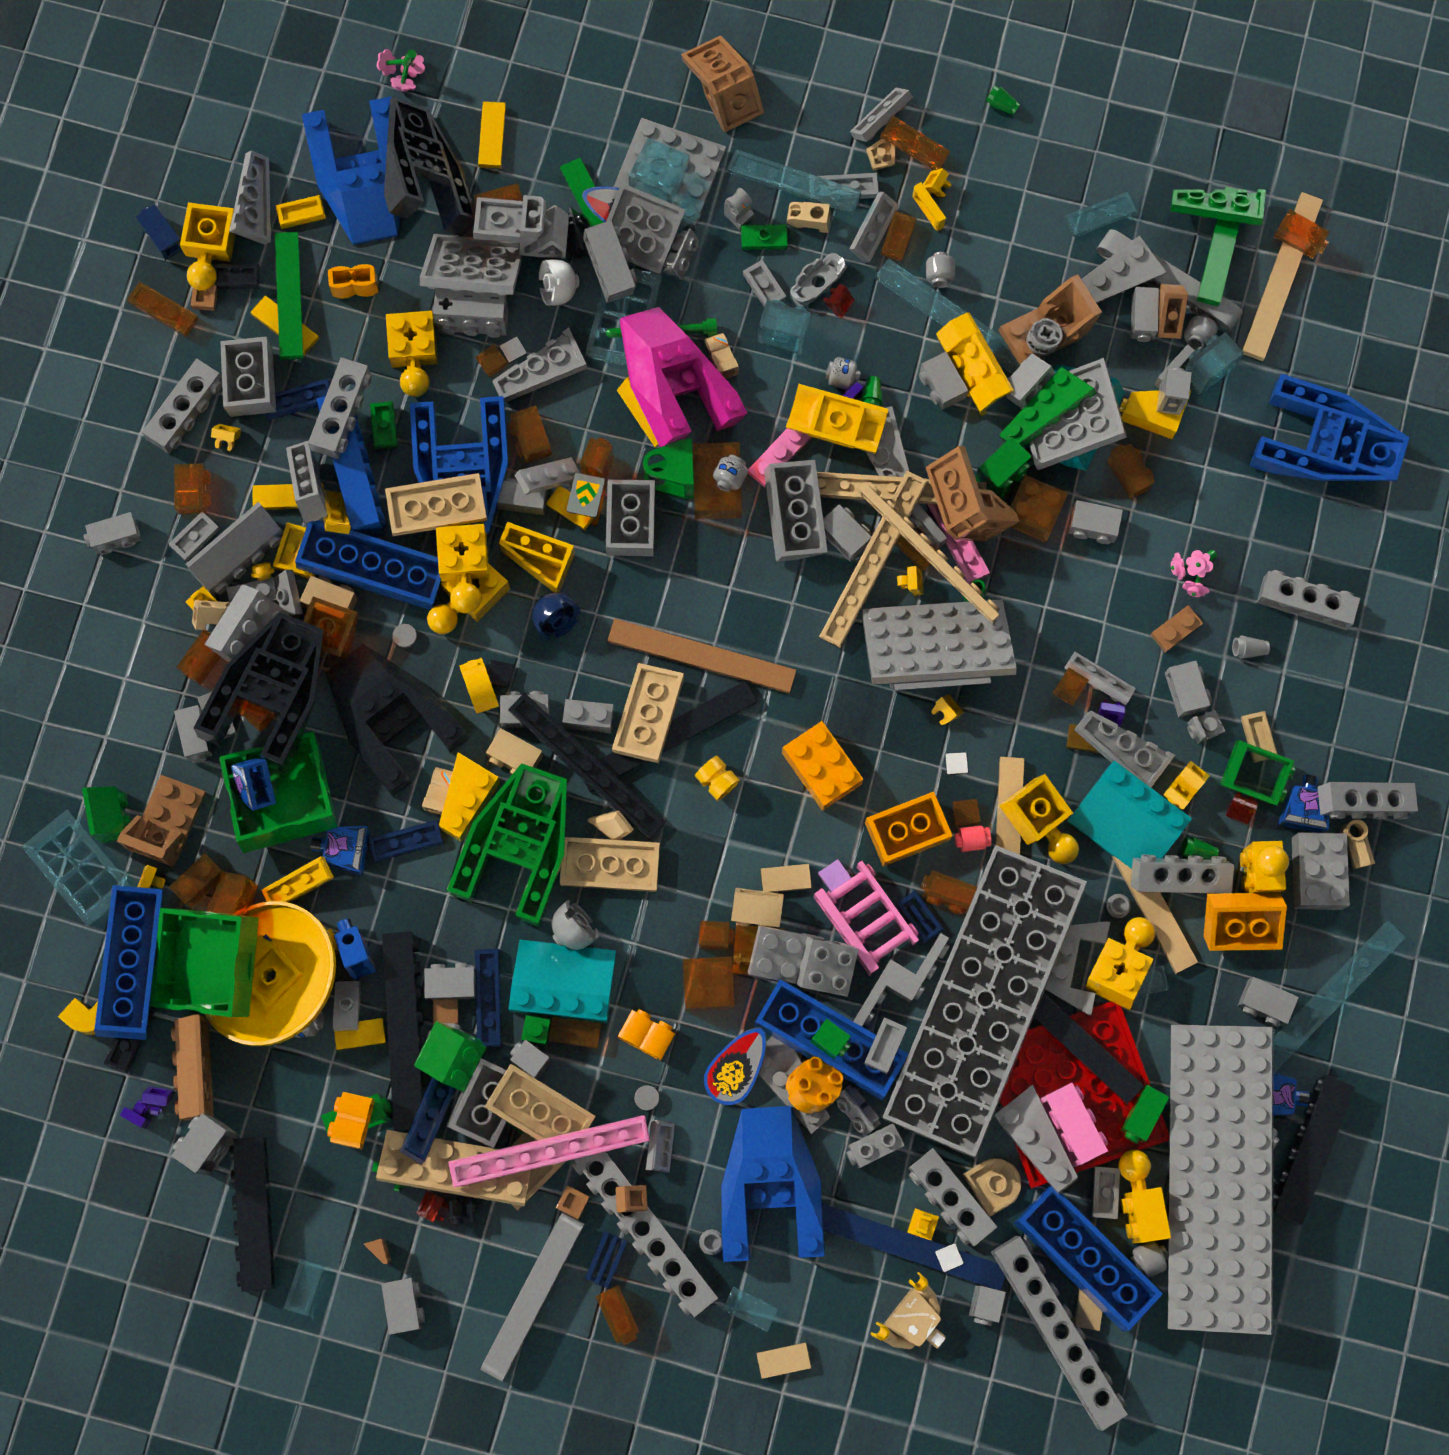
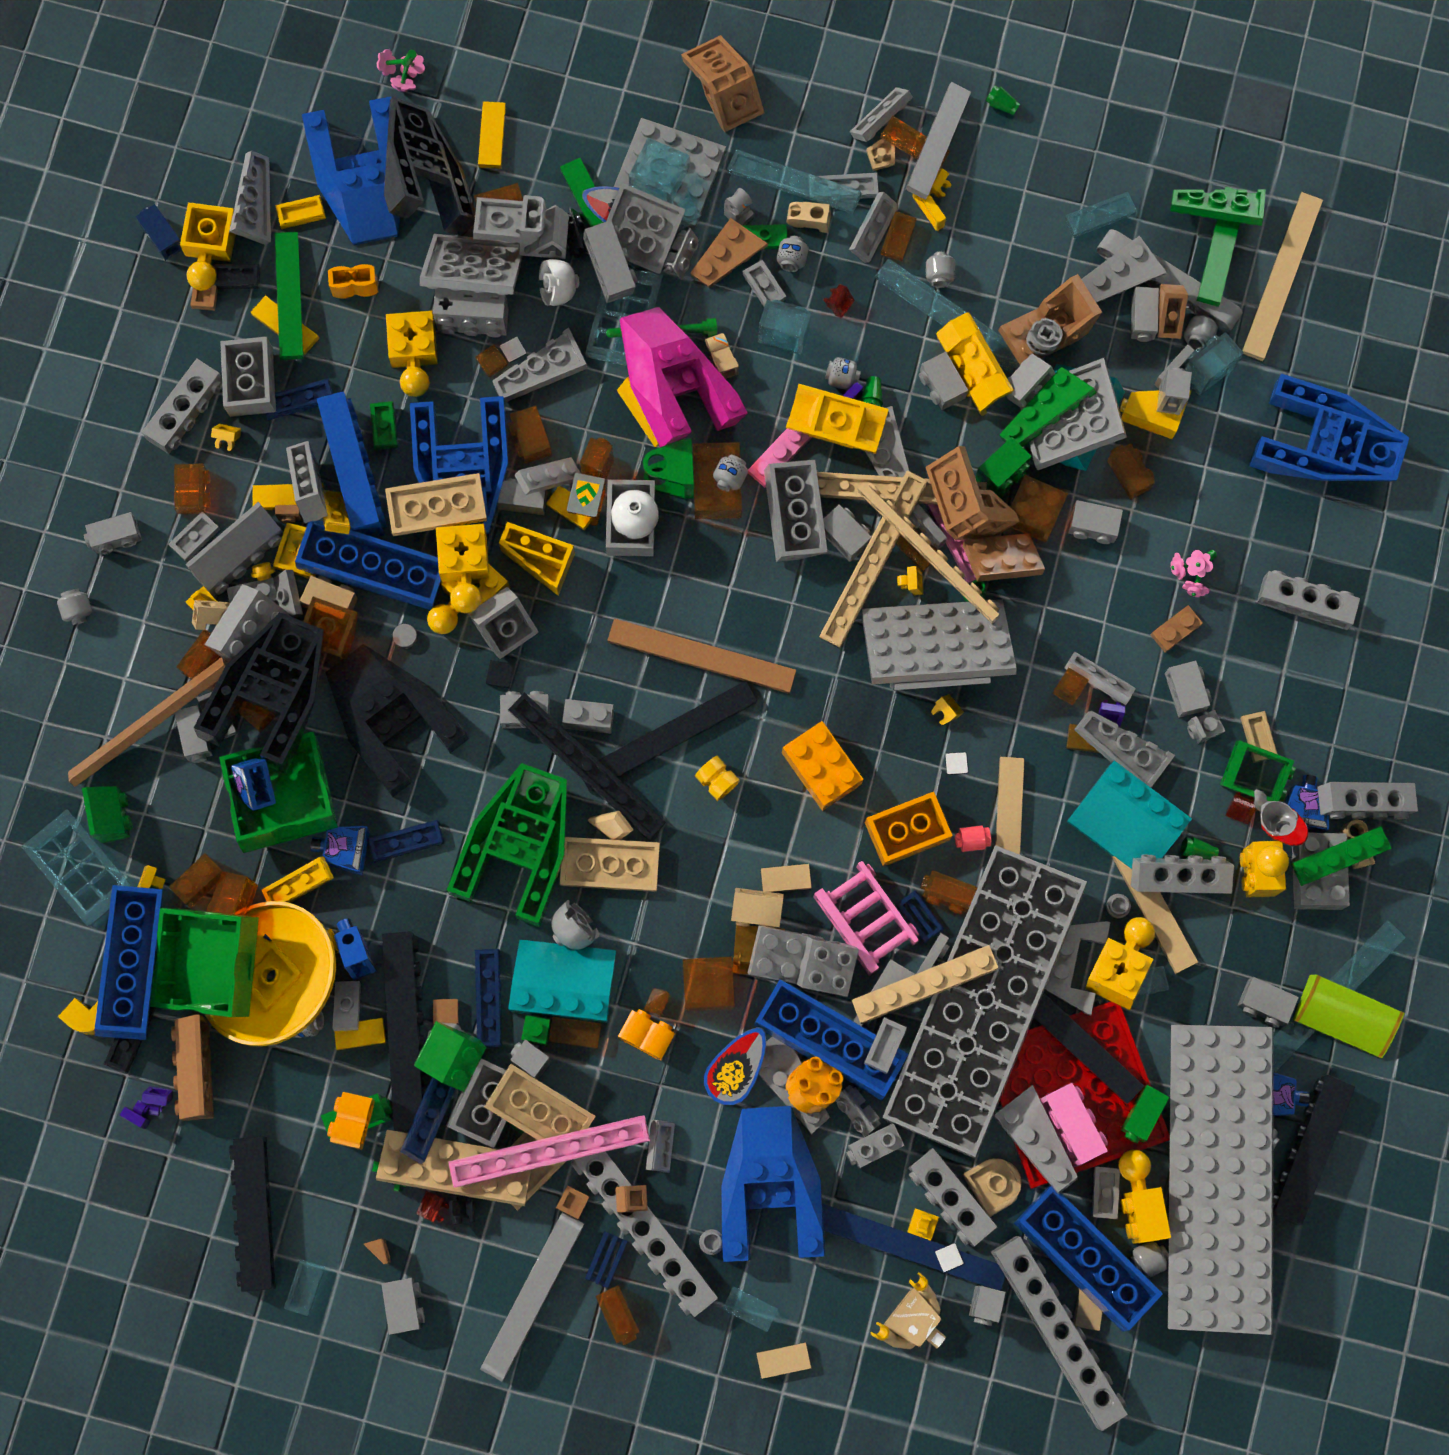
medium nougat bracket [117,775,207,867] -> none
clear orange plate [127,281,199,337] -> none
light grey brick [171,1113,240,1176] -> none
light grey brick [308,357,372,459] -> none
tan leg [422,767,453,815] -> none
light grey brick [424,963,476,1001] -> none
yellow wedge [439,752,501,843] -> none
yellow brick [459,658,499,714] -> none
tan brick [486,728,543,775] -> none
dark blue cylinder [532,592,581,640] -> none
tan plate [612,663,685,763] -> none
light grey tile [634,1085,659,1111] -> none
clear orange brick [699,921,734,950] -> none
light grey piece [790,253,847,308] -> none
green brick [810,1018,851,1060] -> none
lavender tile [818,859,851,892] -> none
clear orange tile [952,799,980,826] -> none
yellow brick [999,774,1079,864] -> none
yellow brick [1163,761,1210,809] -> none
light orange brick [1204,893,1287,951] -> none
light grey cone [1232,635,1270,659] -> none
clear orange brick [1274,209,1330,259] -> none
none -> light grey head [57,589,92,625]
none -> medium nougat tile [68,657,227,787]
none -> medium nougat plate [275,505,303,524]
none -> light grey brick [468,587,539,659]
none -> white cylinder [611,490,659,539]
none -> clear orange slope [644,988,670,1017]
none -> medium nougat wing [690,218,768,288]
none -> light grey head [777,236,809,272]
none -> tan plate [852,945,999,1024]
none -> light grey tile [905,82,971,200]
none -> medium nougat plate [962,533,1045,582]
none -> light grey hair [1254,789,1308,846]
none -> green plate [1291,826,1392,886]
none -> lime slope [1293,975,1405,1058]

